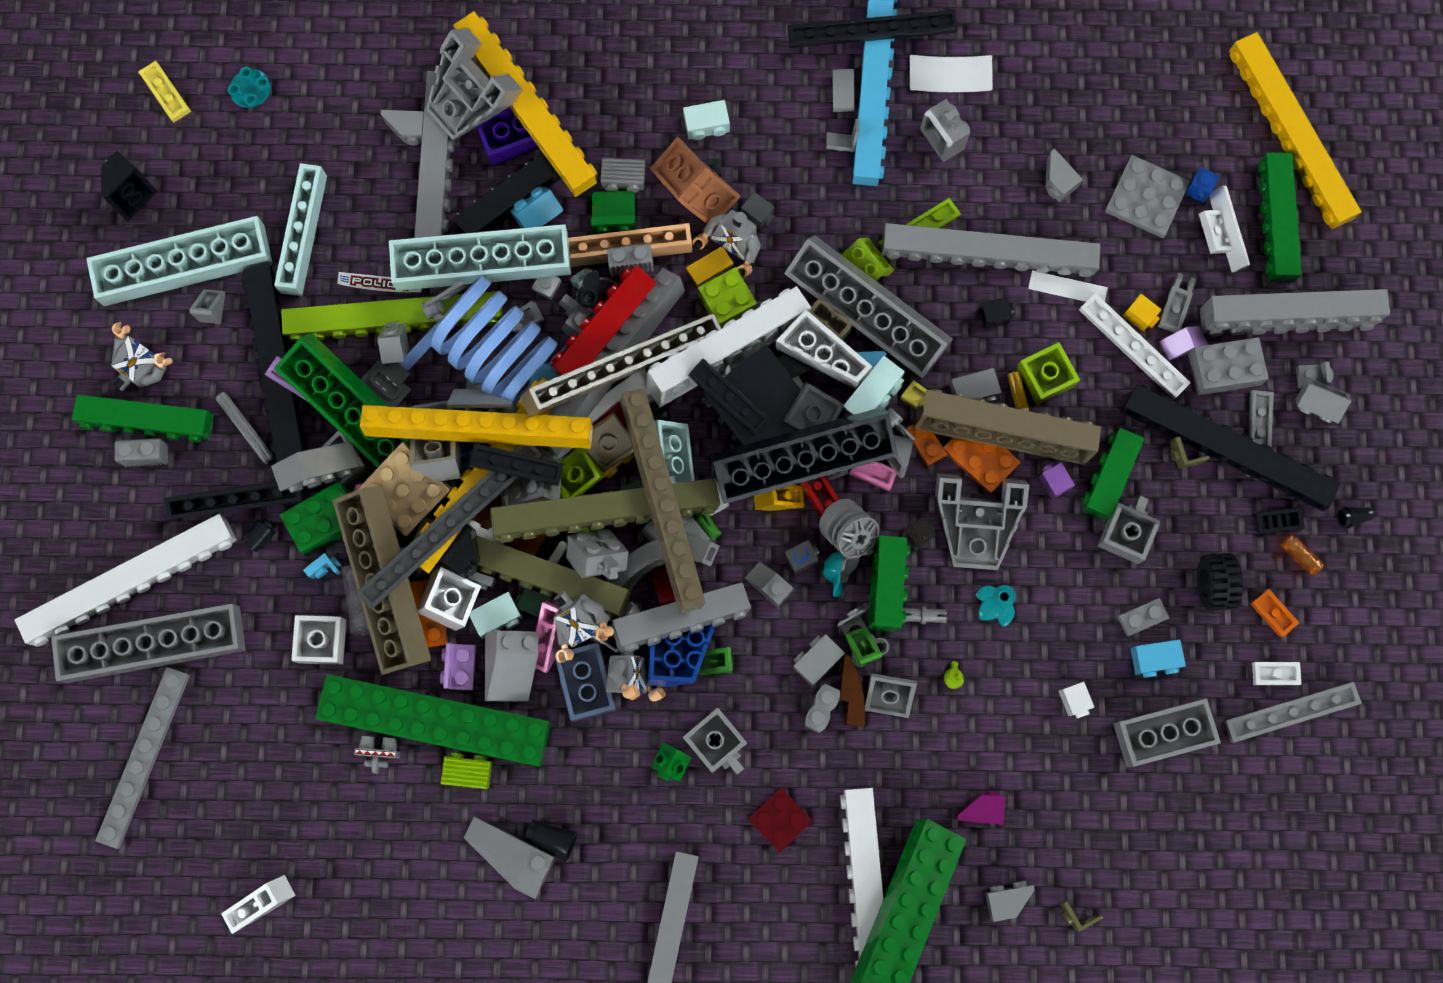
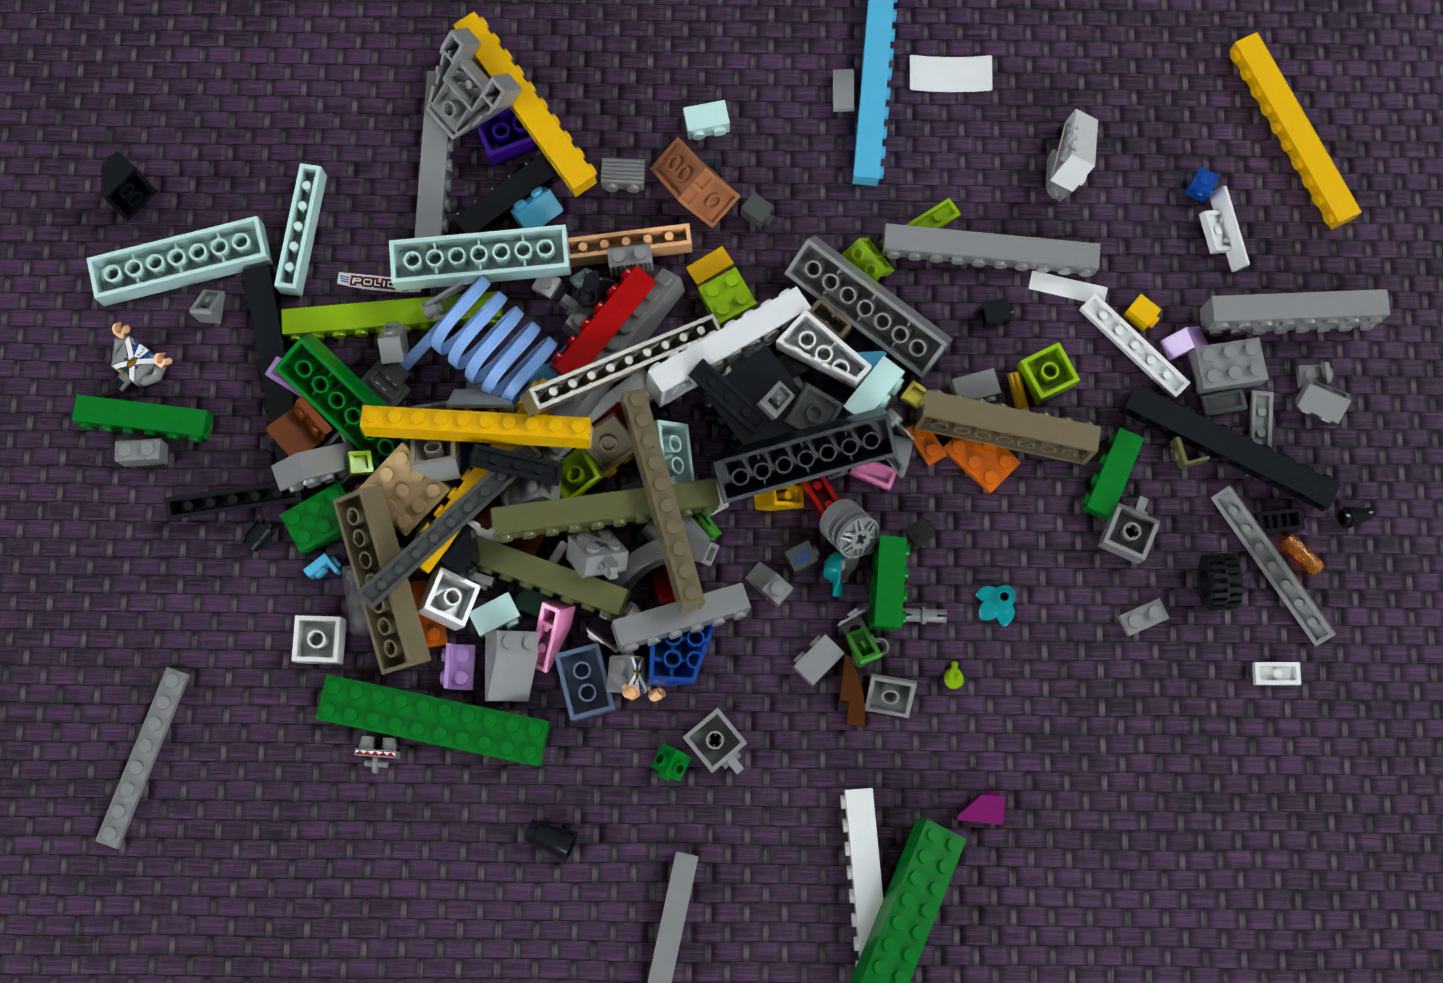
white brick [15,514,237,647] -> none
light grey brick [51,604,246,683] -> none
light yellow tile [138,61,191,123] -> none
light grey axle [216,392,275,464] -> none
white slope [221,875,296,934] -> none
teal dish [228,67,271,108] -> none
light grey slope [381,110,424,146] -> none
lime brick [441,753,492,789] -> none
light grey wedge [464,817,556,899] -> none
light grey bracket [512,301,544,333] -> none
torso [553,591,614,663] -> none
green bracket [591,191,636,234] -> none
light grey torso [693,210,761,278] -> none
bright green slope [698,647,732,675] -> none
dark red plate [748,787,813,853] -> none
black tile [787,10,958,48] -> none
light grey brick [804,684,840,734] -> none
light grey bracket [826,118,859,152] -> none
light grey hinge [920,99,970,162] -> none
light grey wedge [935,474,1029,570] -> none
light grey slope [984,881,1035,922] -> none
medium lavender brick [1038,462,1075,500] -> none
white brick [1059,682,1094,718] -> none
olive bracket [1059,900,1103,932] -> none
light grey plate [1105,155,1190,238] -> none
light grey brick [1113,698,1221,768] -> none
medium azure brick [1130,640,1186,678] -> none
light grey hinge [1157,272,1196,333] -> none
light grey plate [1224,682,1362,743] -> none
orange plate [1250,589,1299,638] -> none
green brick [1258,153,1302,282] -> none
none -> dark orange bracket [266,396,333,456]
none -> lime plate [346,450,374,476]
none -> light grey slope [756,380,795,421]
none -> white wedge [1050,109,1098,192]
none -> dark grey tile [1198,388,1248,417]
none -> light grey plate [1211,485,1336,647]

